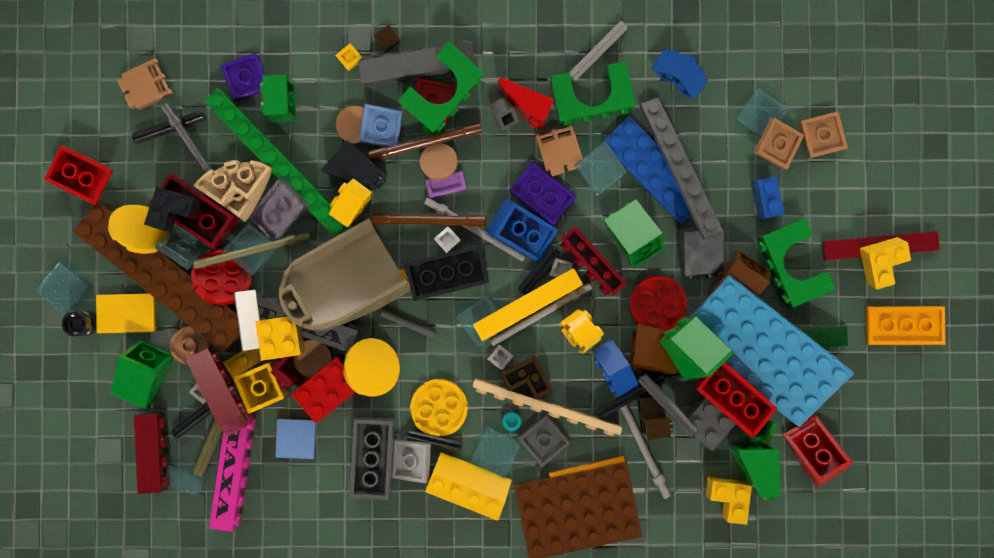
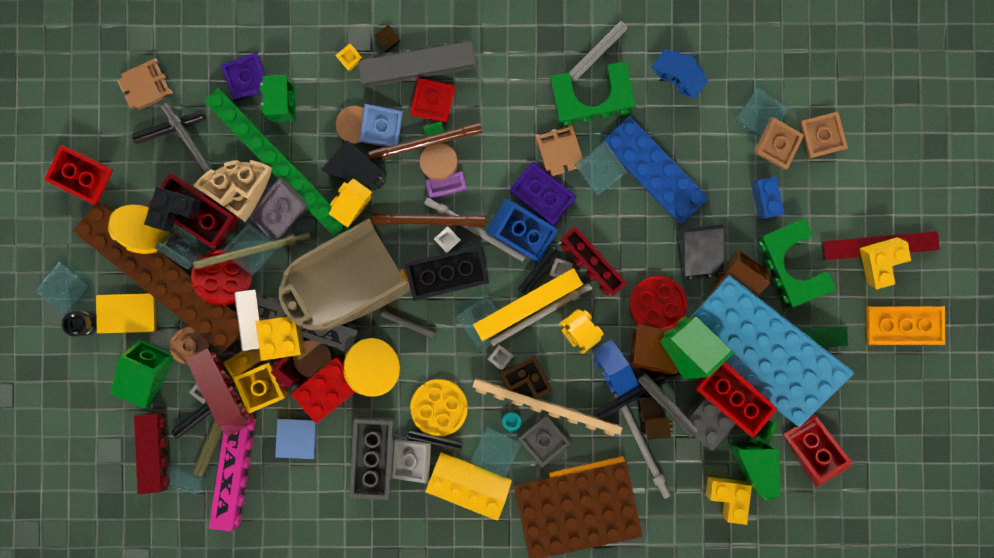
green arch [397,41,484,133] -> none
dark grey brick [489,96,519,131] -> none
red slope [498,77,554,129] -> none
slope [604,200,665,269] -> none
dark grey plate [640,98,723,240] -> none

